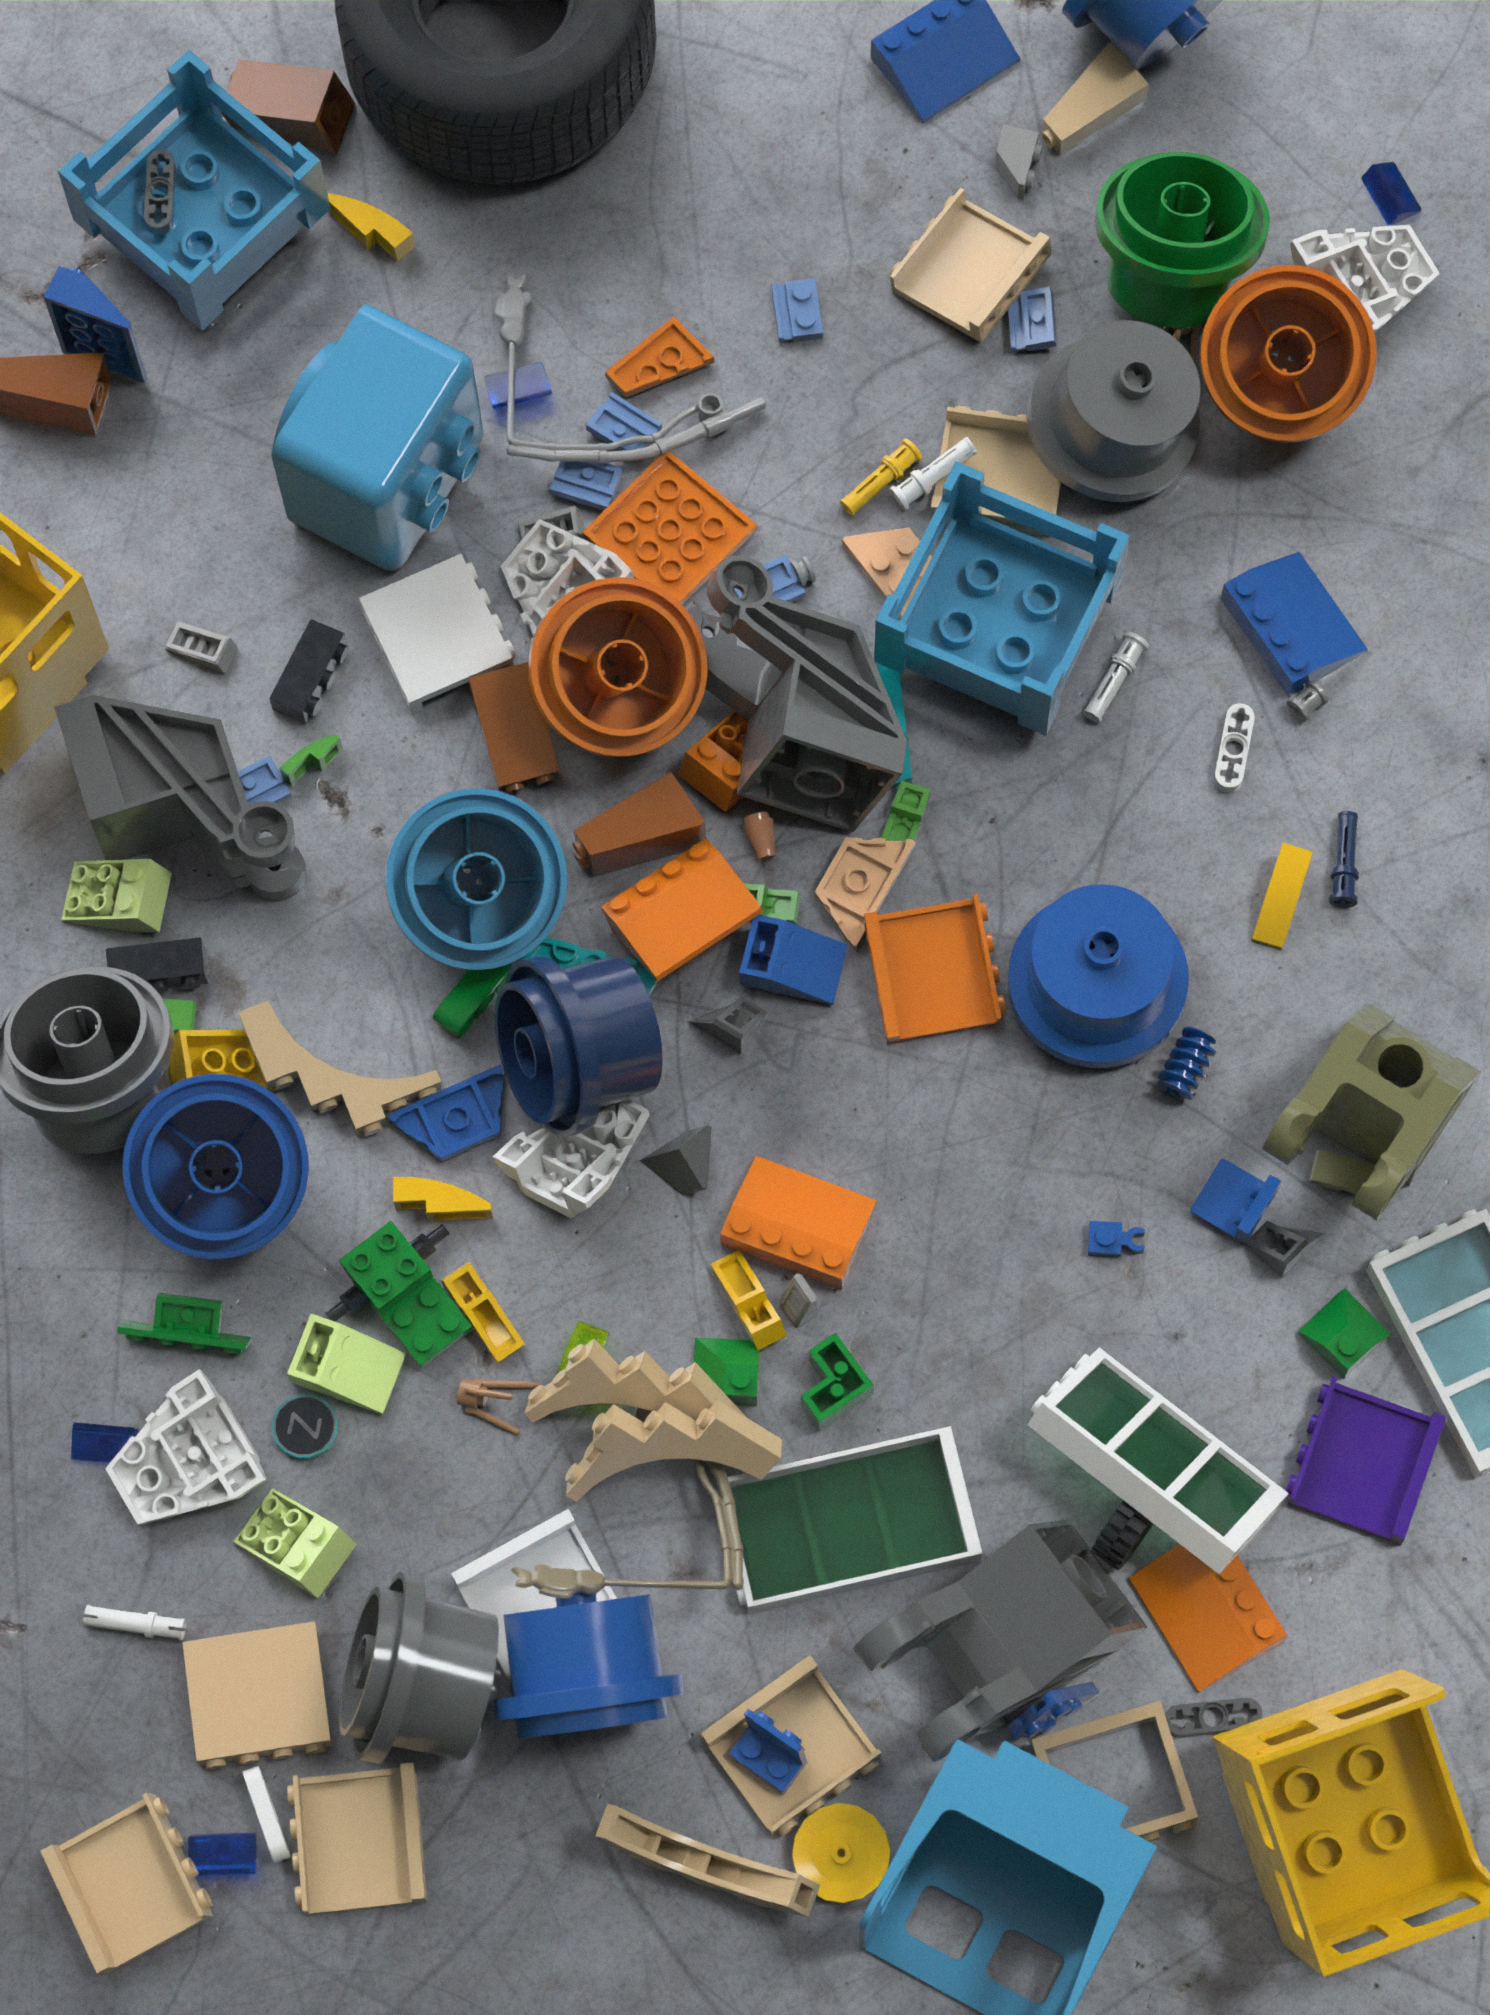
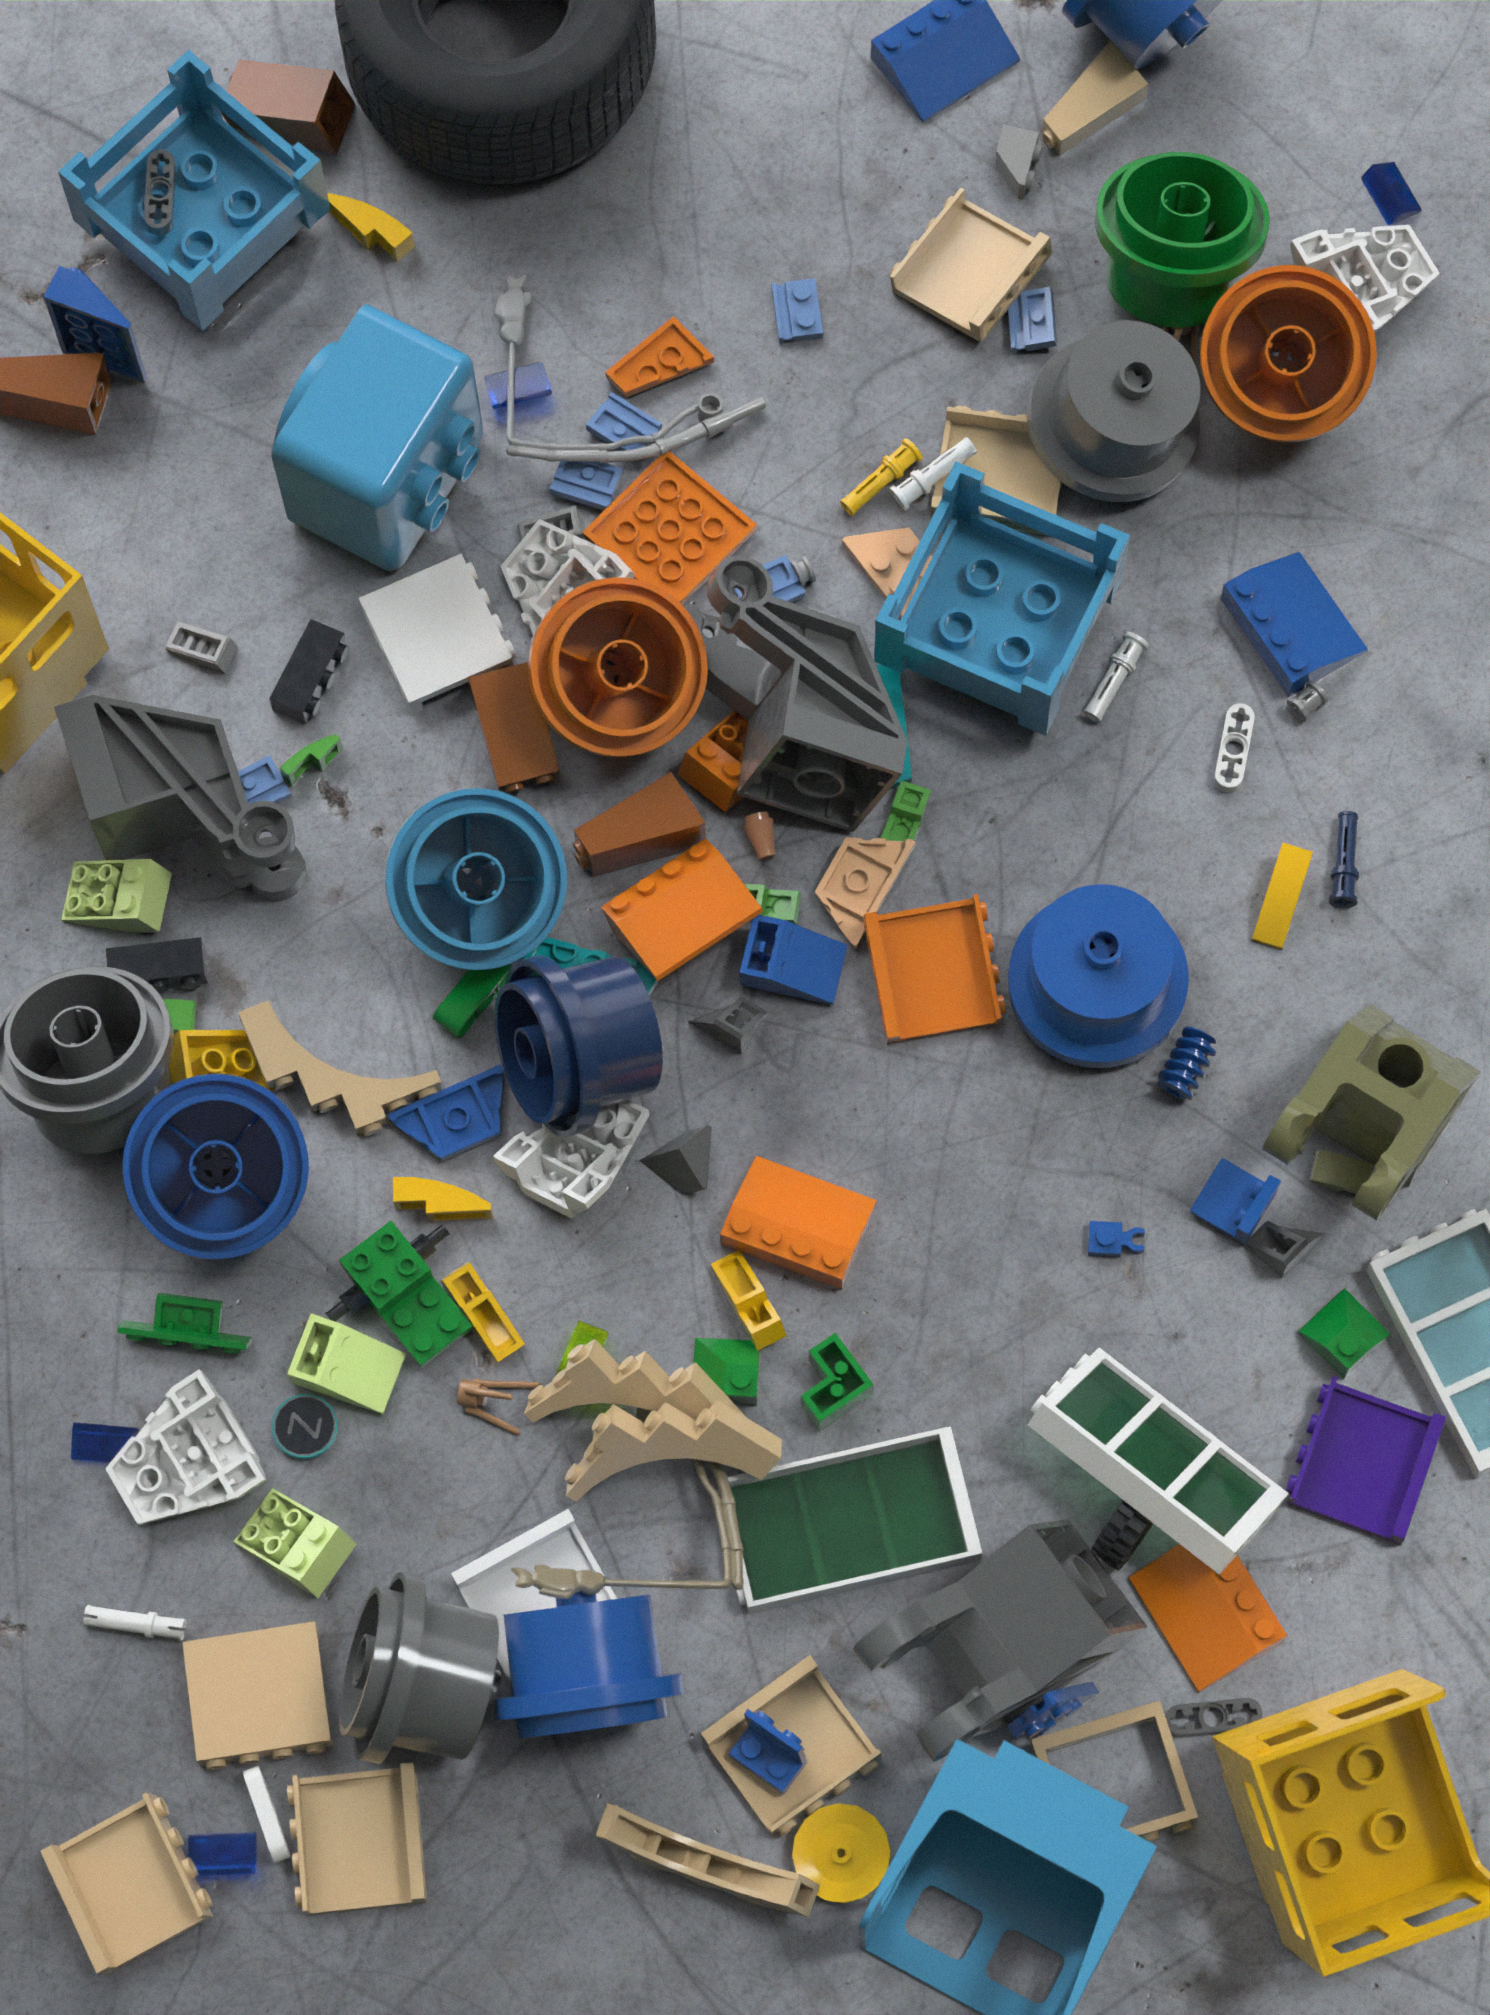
light grey slope [780,1273,817,1328] -> none

